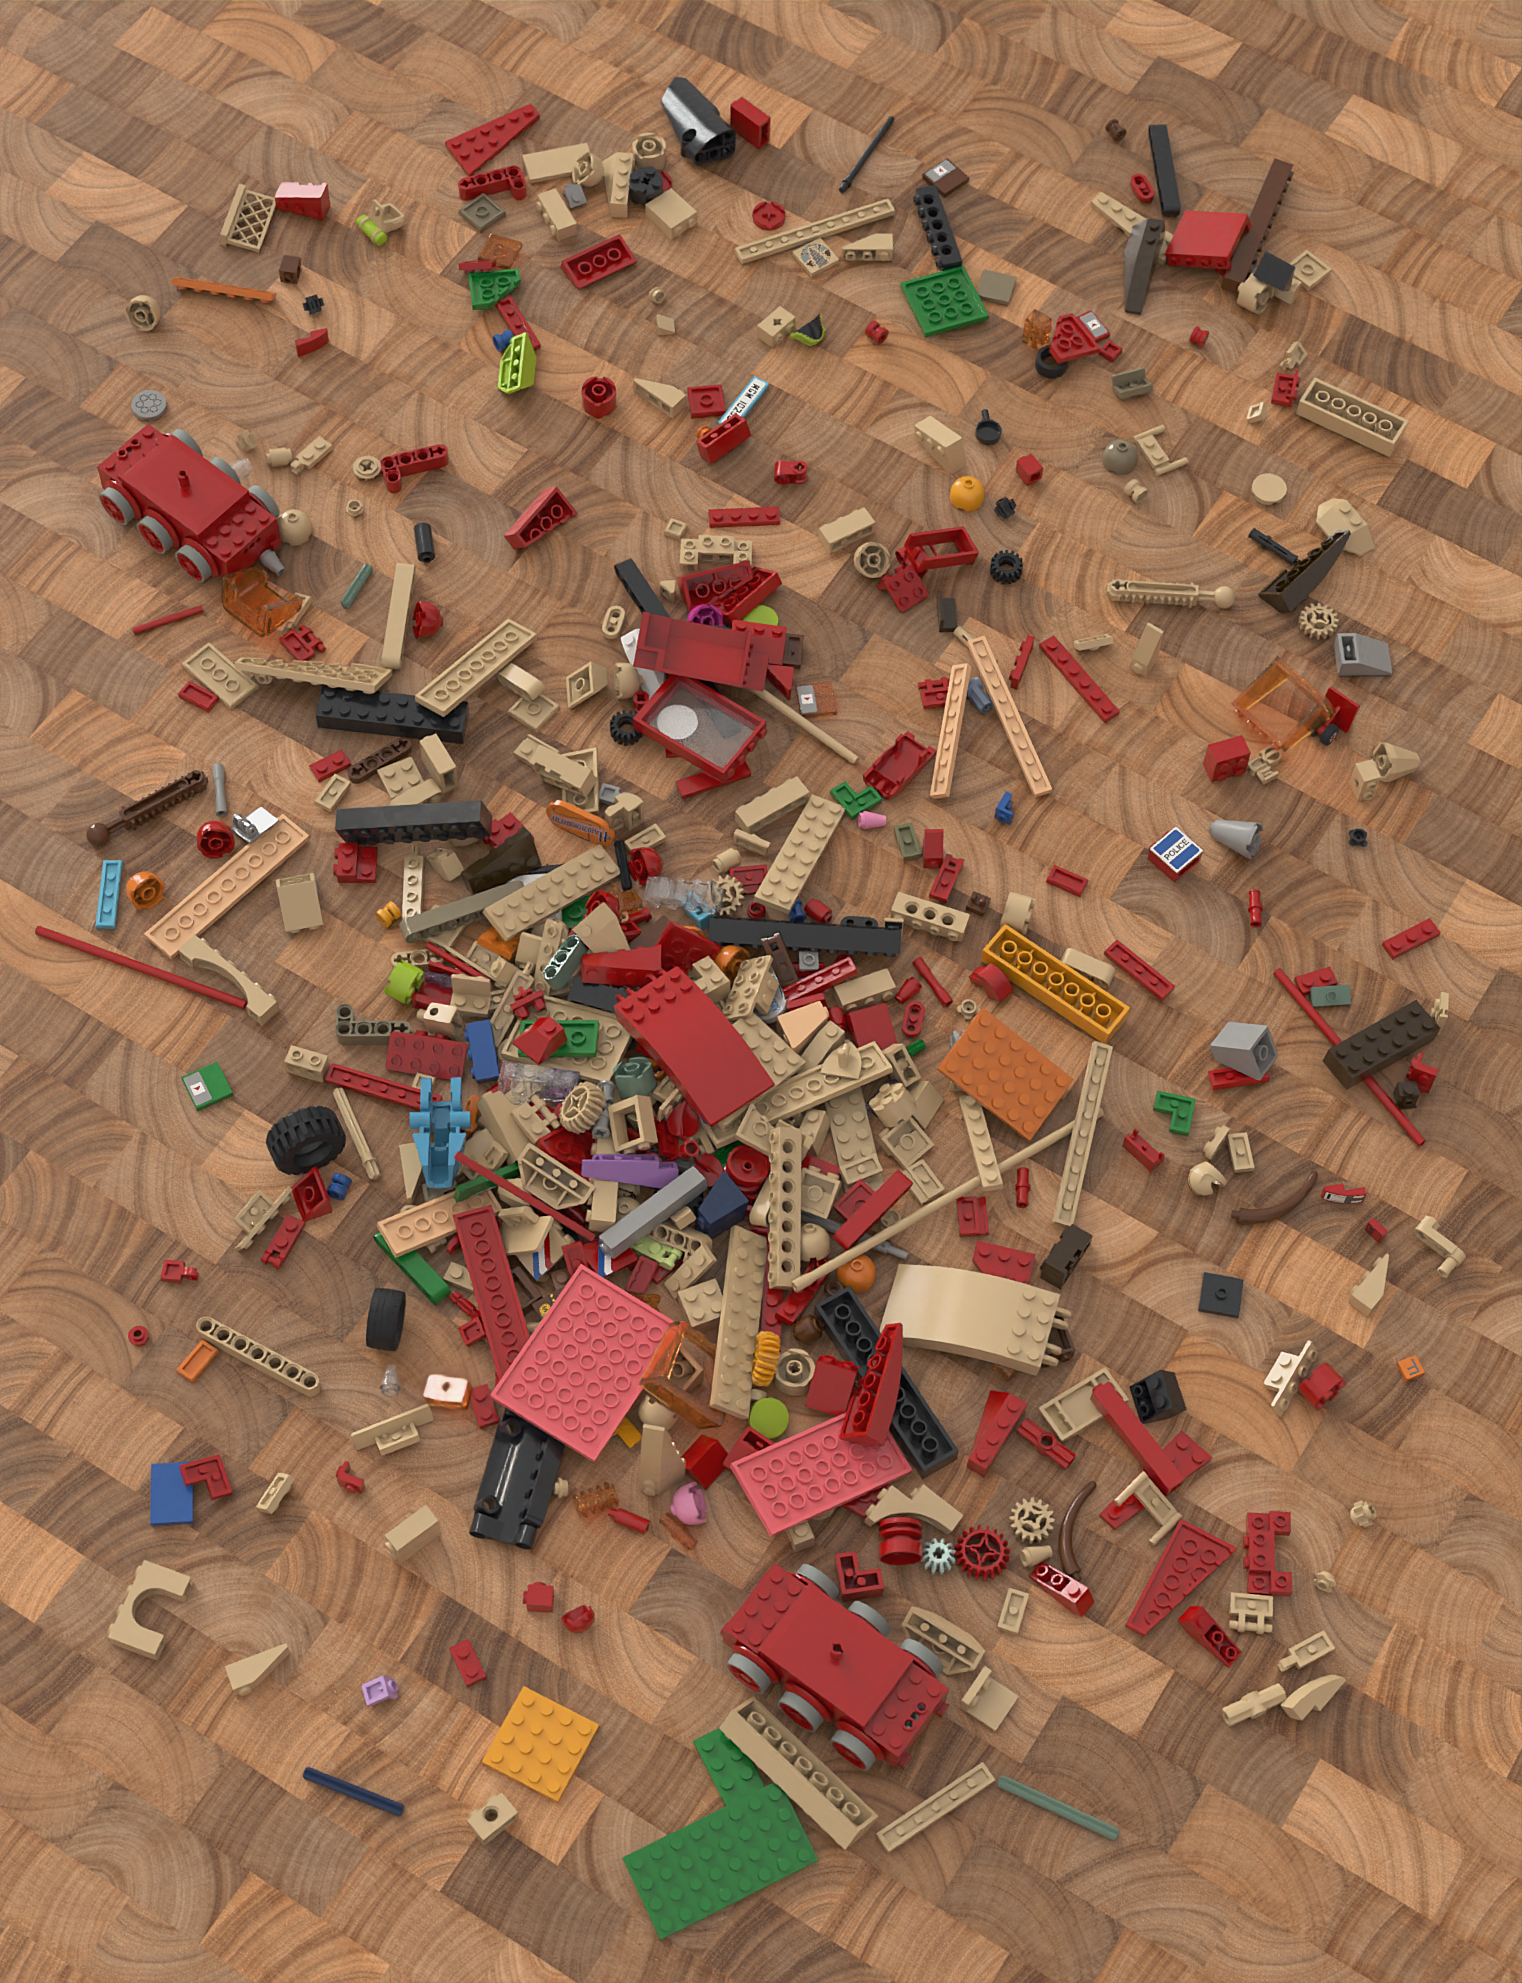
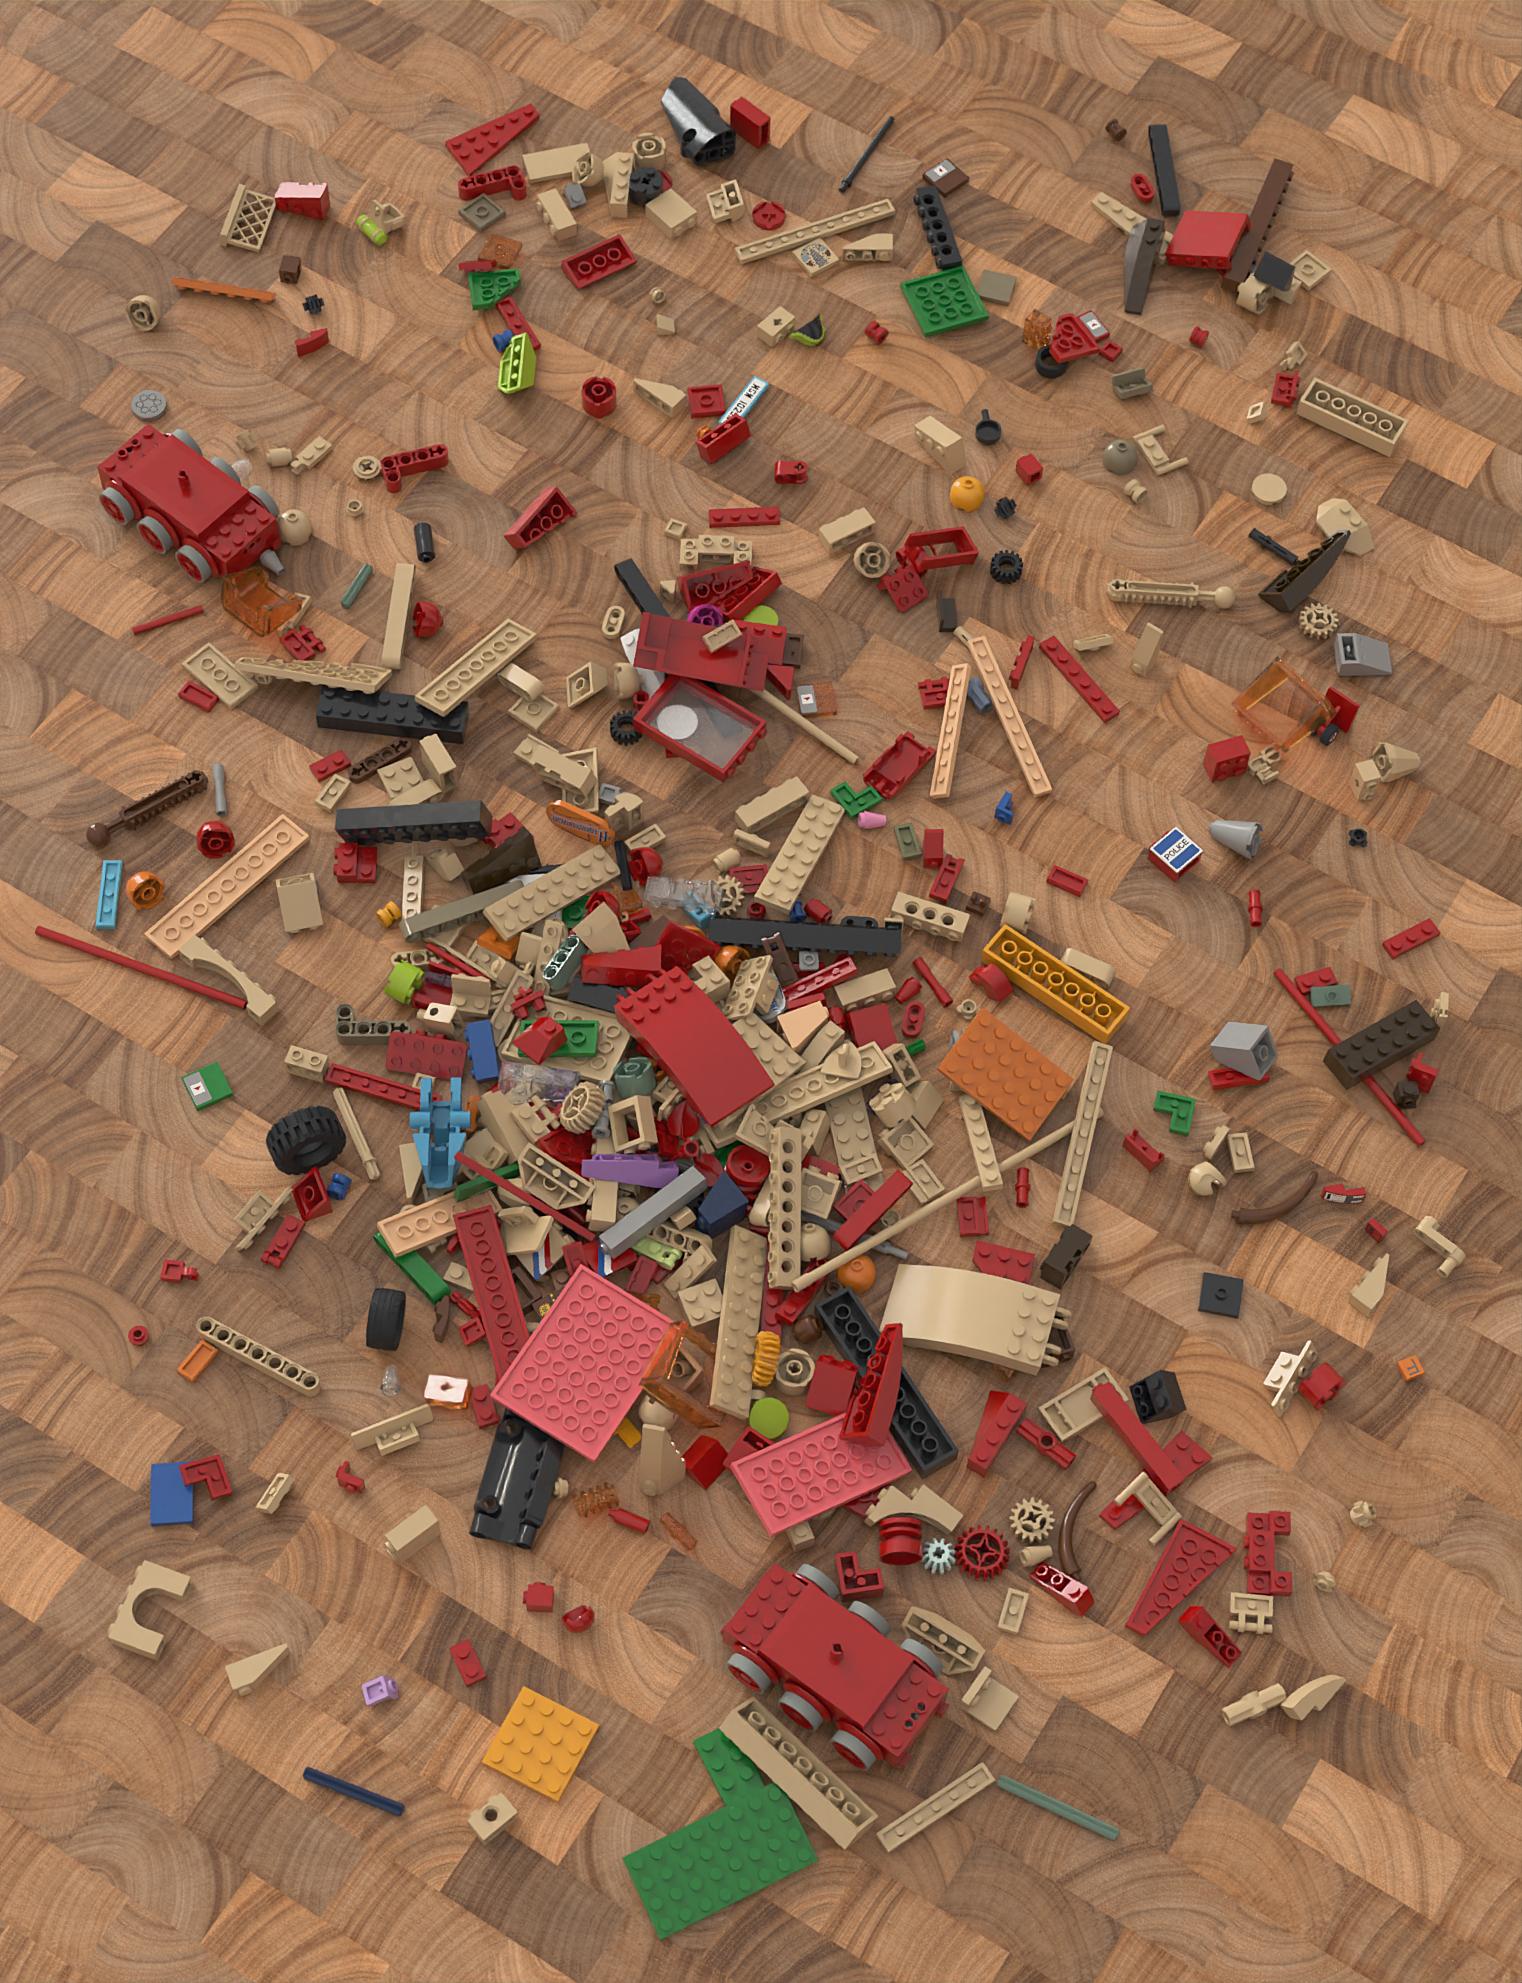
hinge [231,807,279,844] -> none
bright pink cylinder [671,1482,708,1525] -> none
red tile [676,761,751,799] -> none
red plate [1104,940,1175,1001] -> none
tan plate [1277,1630,1335,1673] -> none
none -> reddish brown slope [432,1295,450,1343]
none -> tan plate [702,620,743,653]
none -> tan brick [706,179,745,223]

